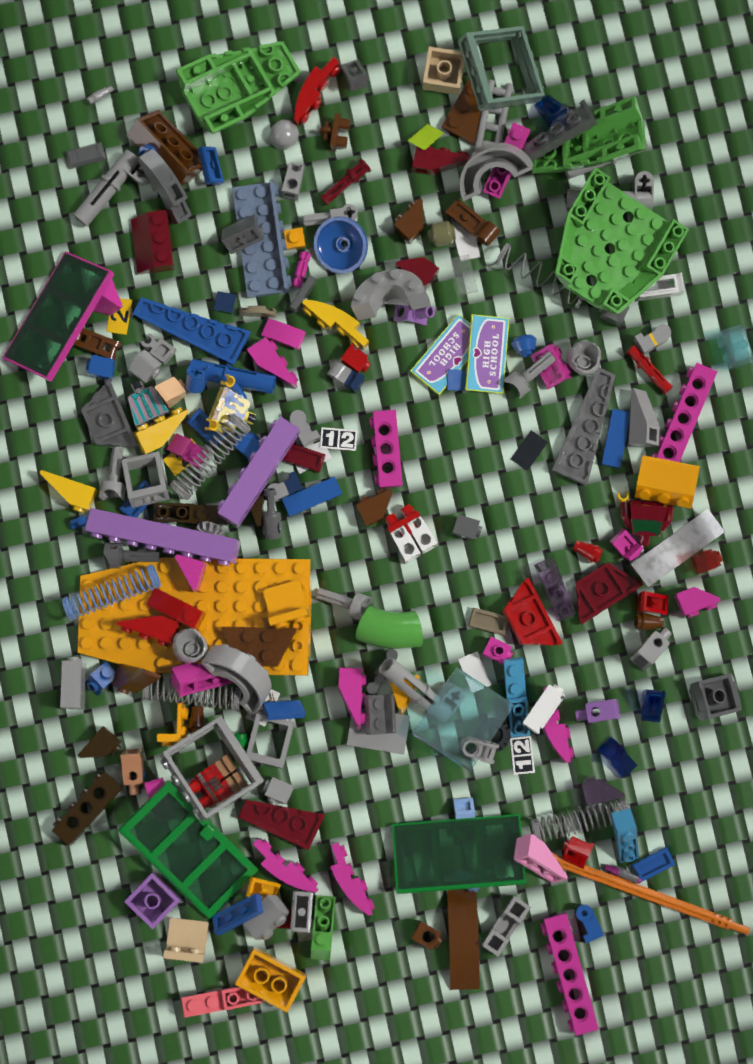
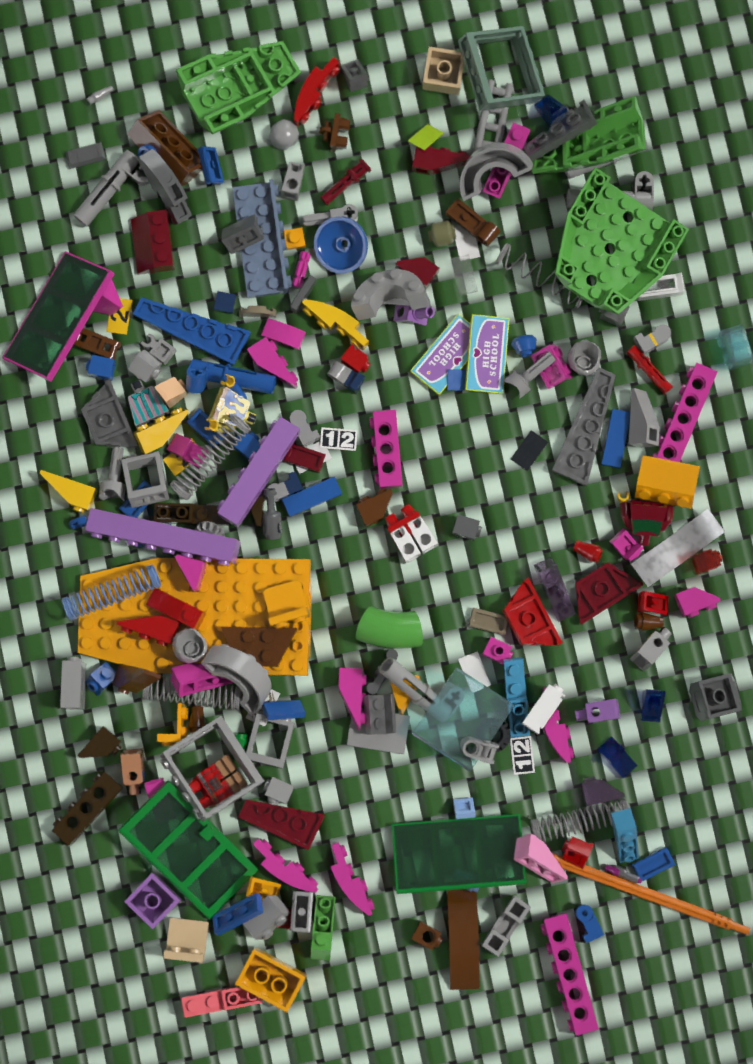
dark grey piece [103,543,160,569] -> none
light grey piece [316,588,373,621] -> none
reddish brown slope [394,198,423,244] -> none
reddish brown wing [441,79,481,146] -> none

